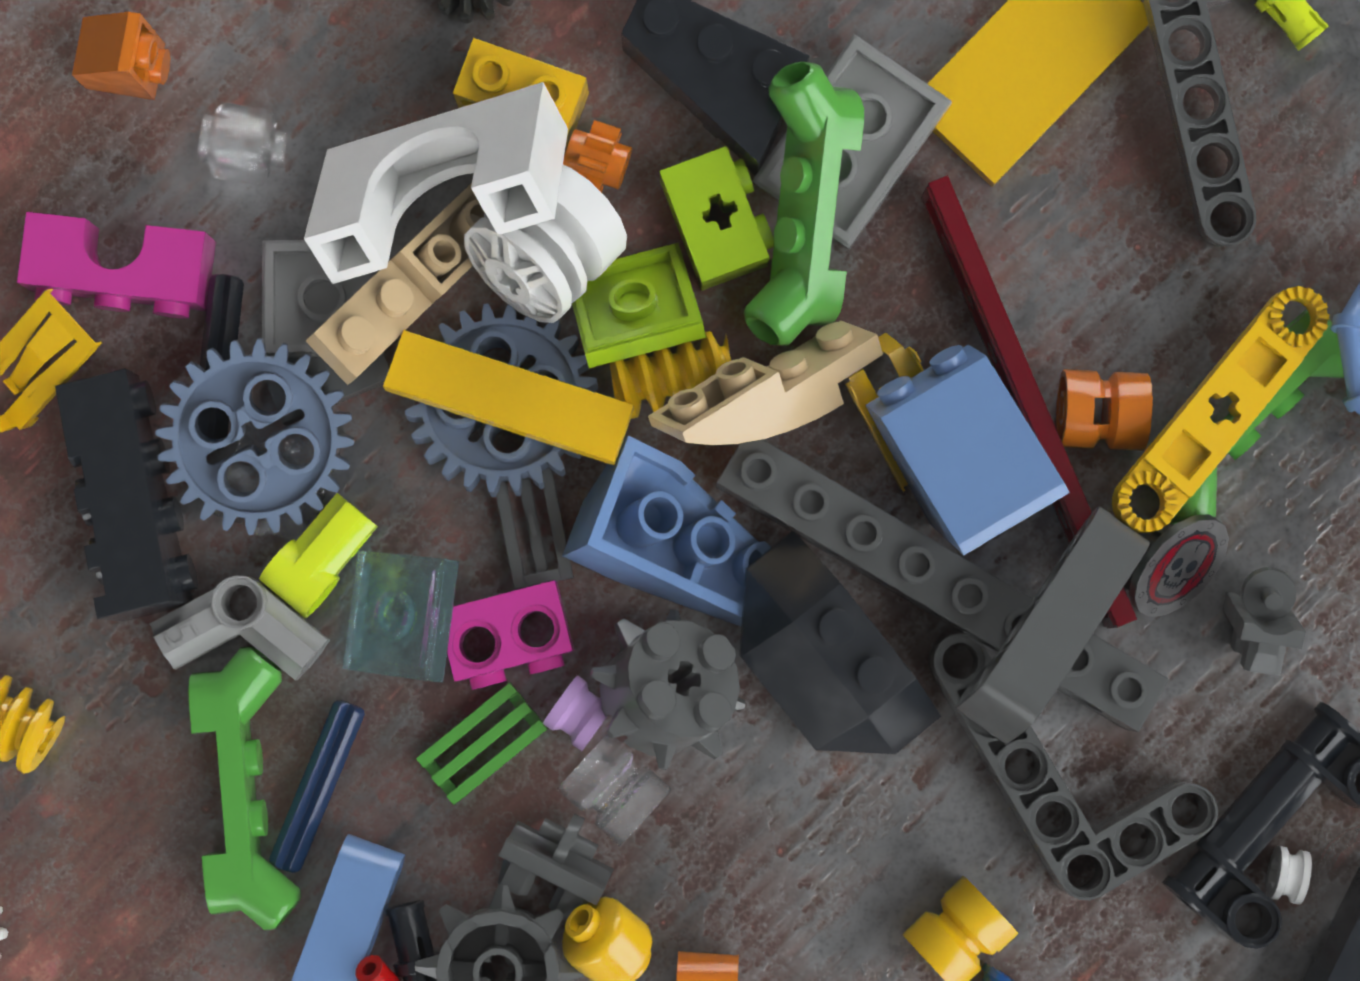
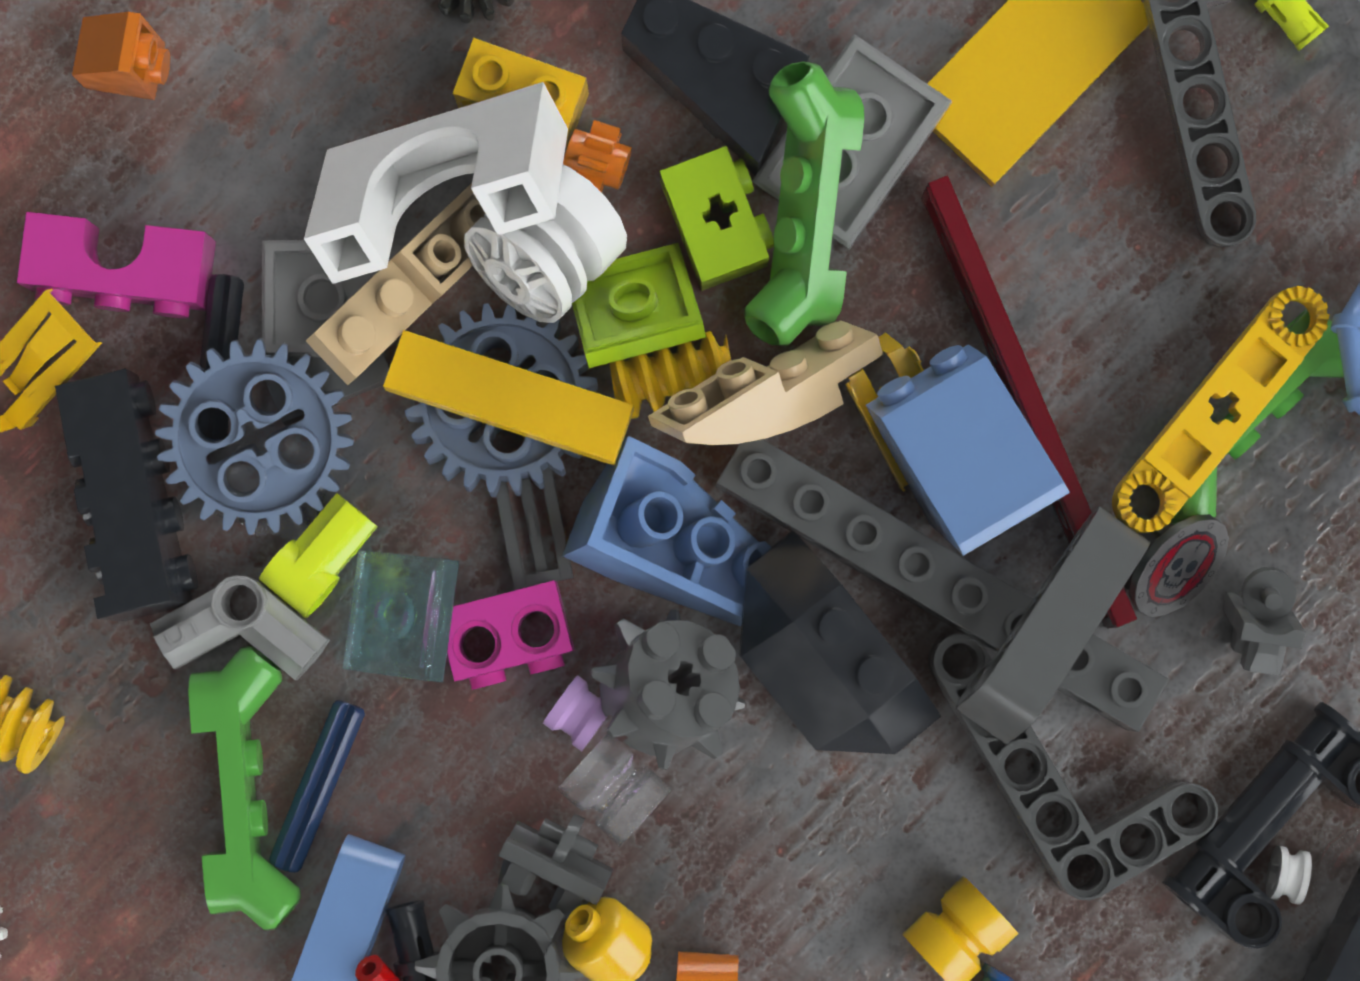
clear head [198,103,288,185] -> none
bright green tile [416,682,548,805] -> none
orange wheel [1056,369,1153,451] -> none

